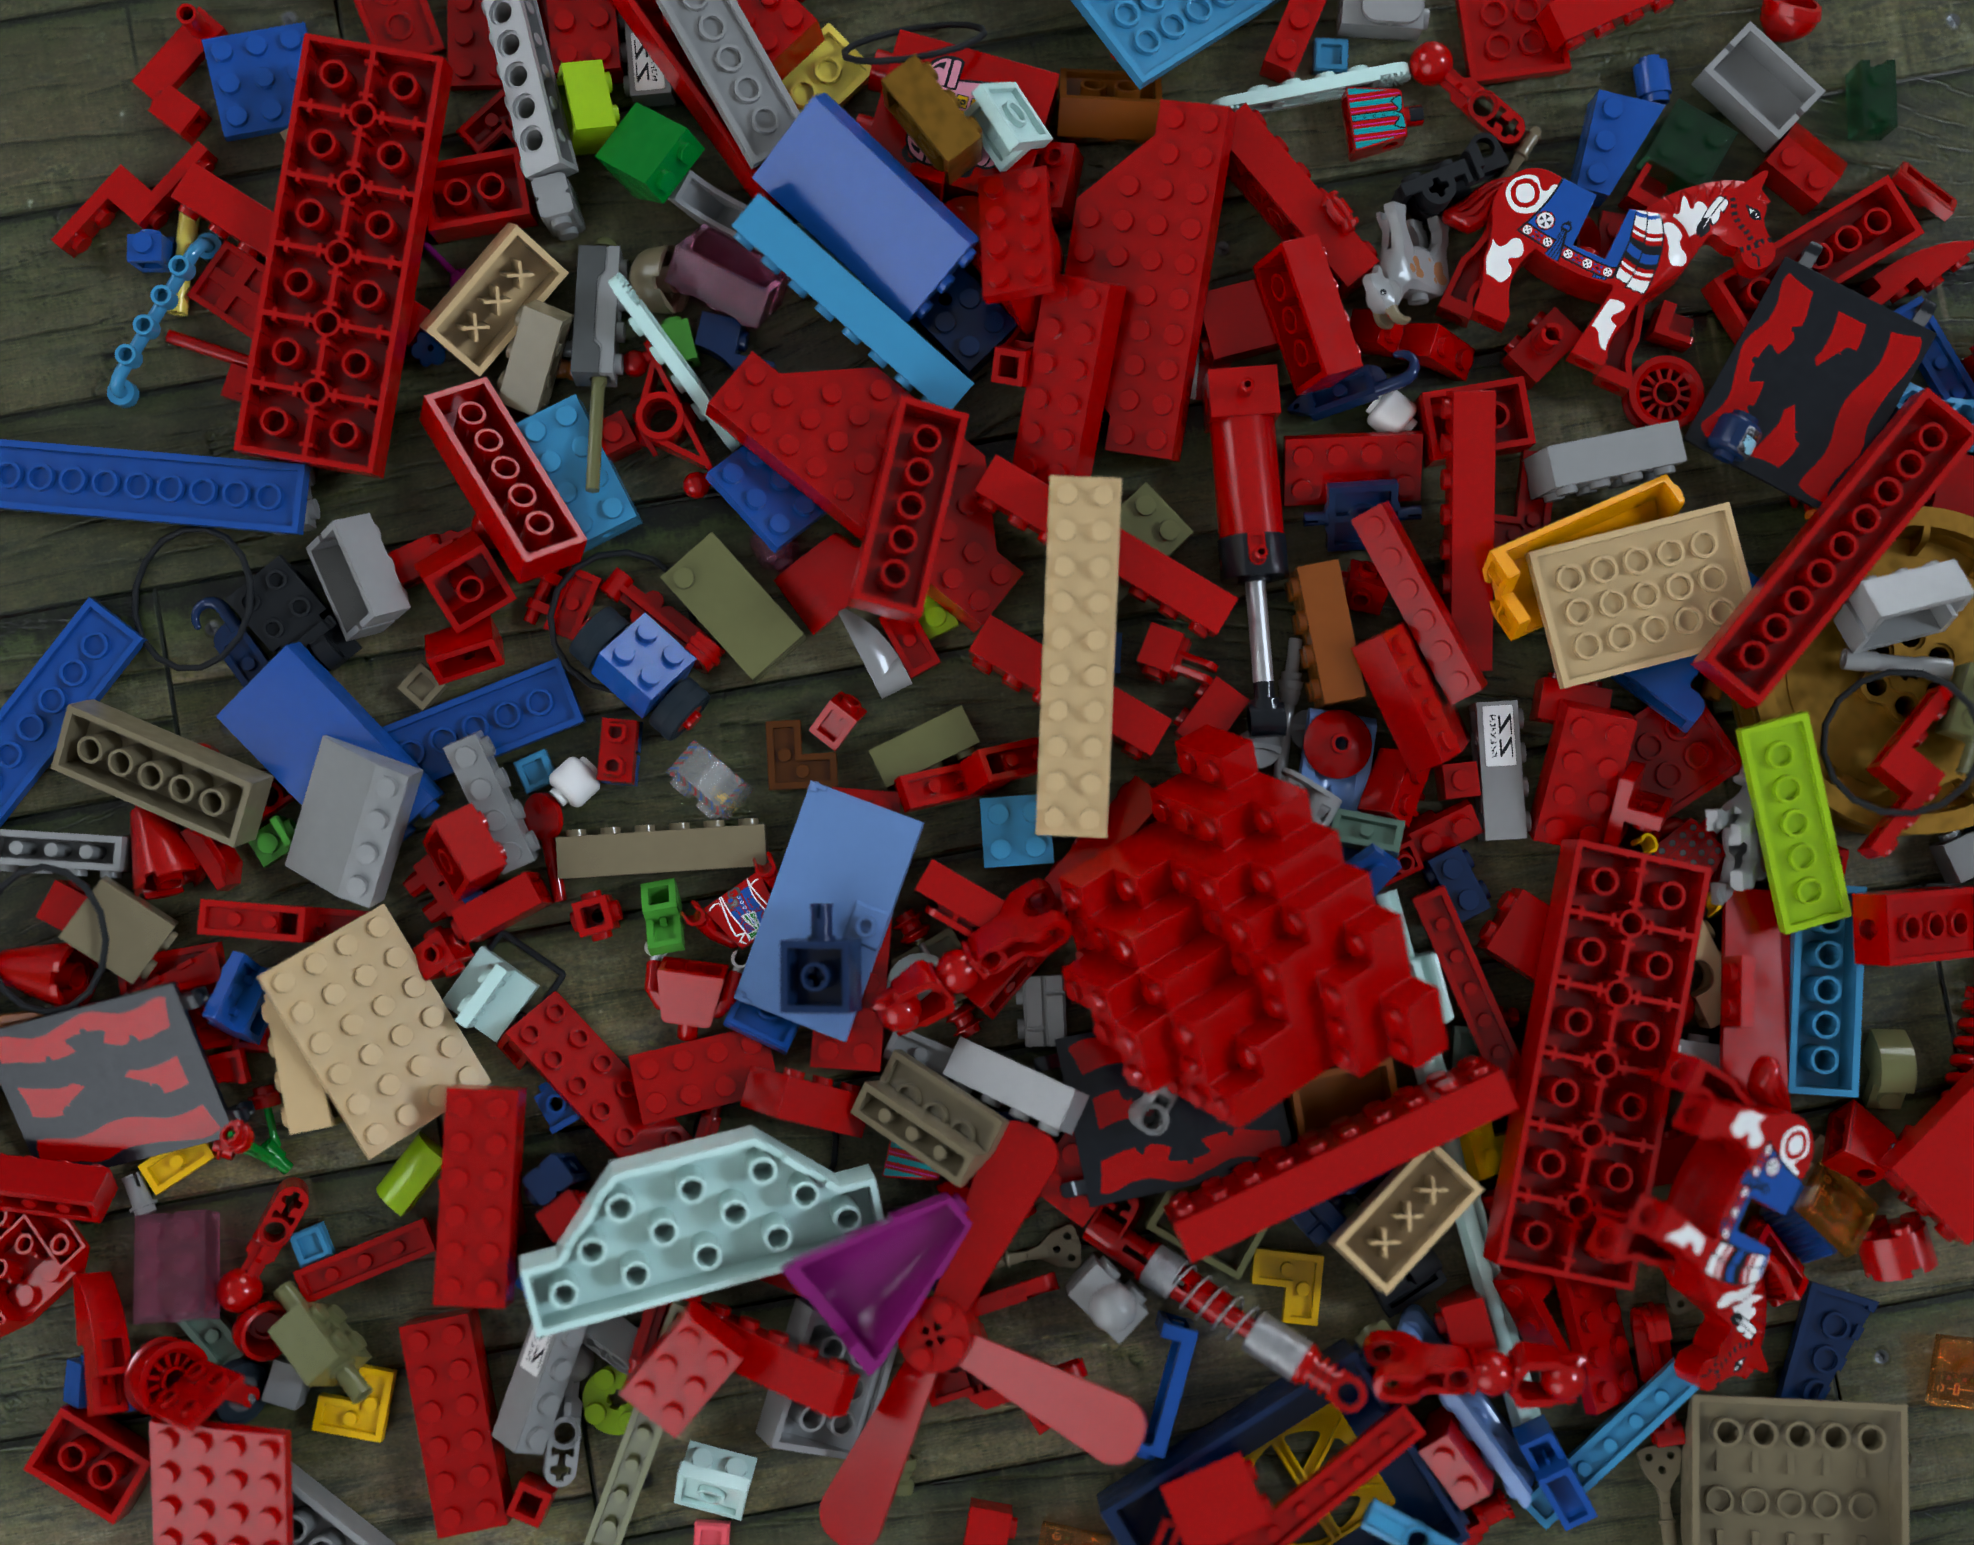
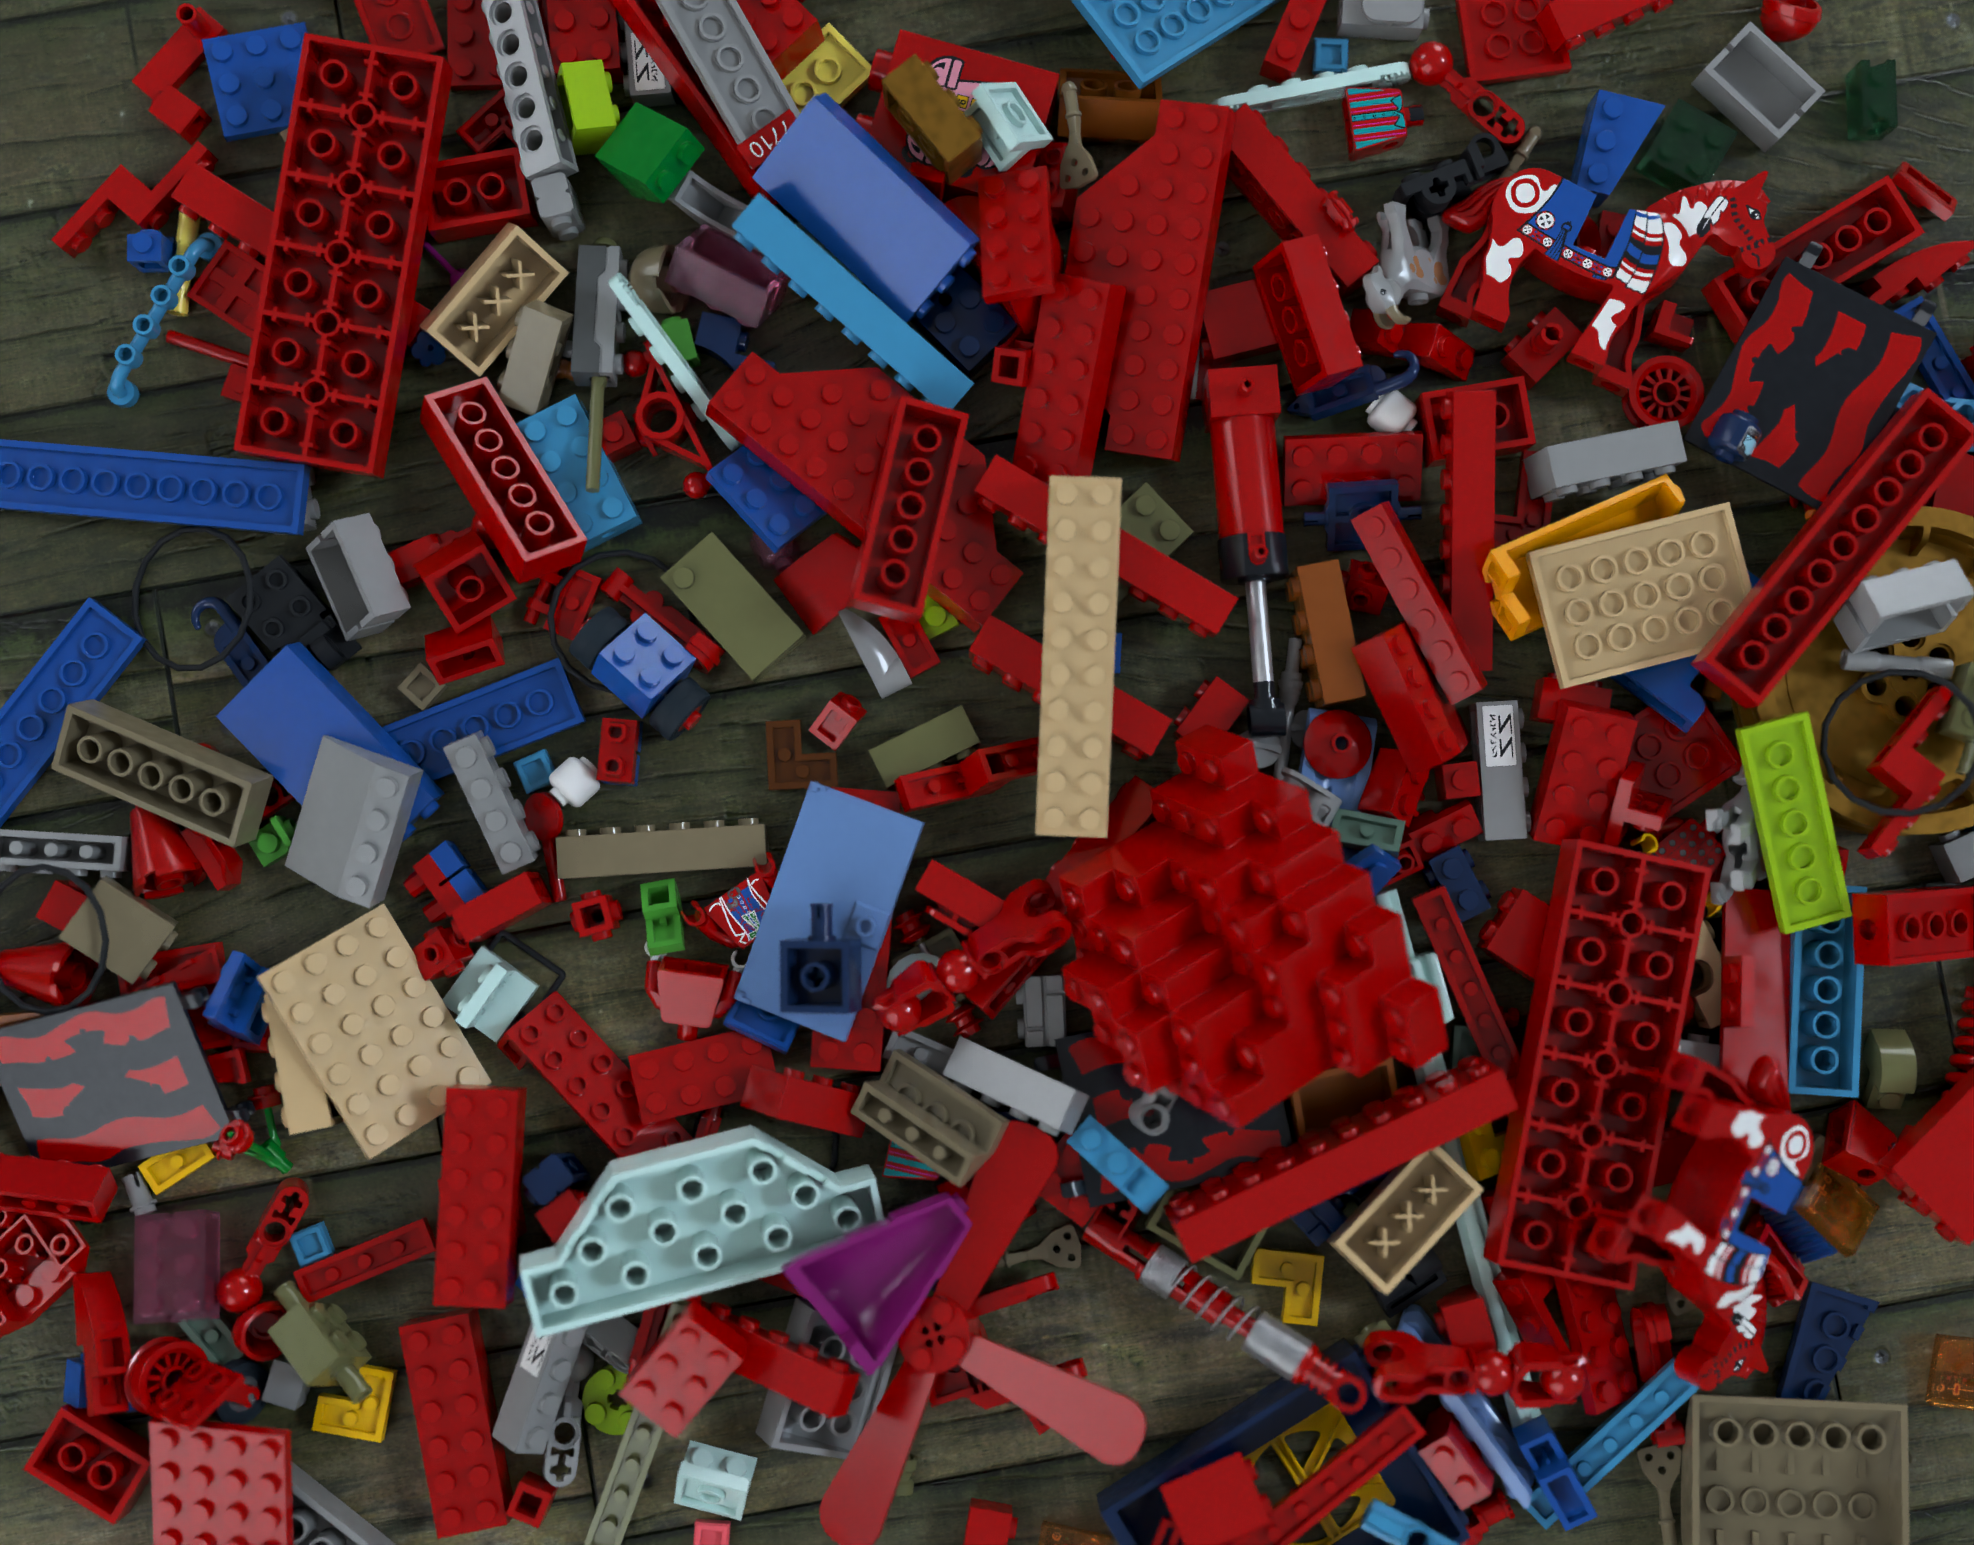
red bracket [197,899,391,943] -> none
lime brick [376,1131,443,1216] -> none
red brick [422,803,507,902] -> none
blue brick [534,1081,581,1134] -> none
clear brick [666,740,754,820] -> none
black piece [842,21,987,65] -> none
dark azure brick [980,794,1054,869] -> none
light grey brick [1065,1253,1149,1344] -> none
red brick [1136,622,1219,686] -> none
blue panel [1136,1310,1199,1460] -> none
red panel [1618,162,1667,212] -> none
blue brick [1632,54,1672,105] -> none
red slope [1752,122,1848,216] -> none
red brick [1853,1211,1939,1282] -> none
none -> red sticker [736,109,796,169]
none -> dark tan piece [1059,81,1098,190]
none -> dark azure plate [1066,1115,1170,1214]

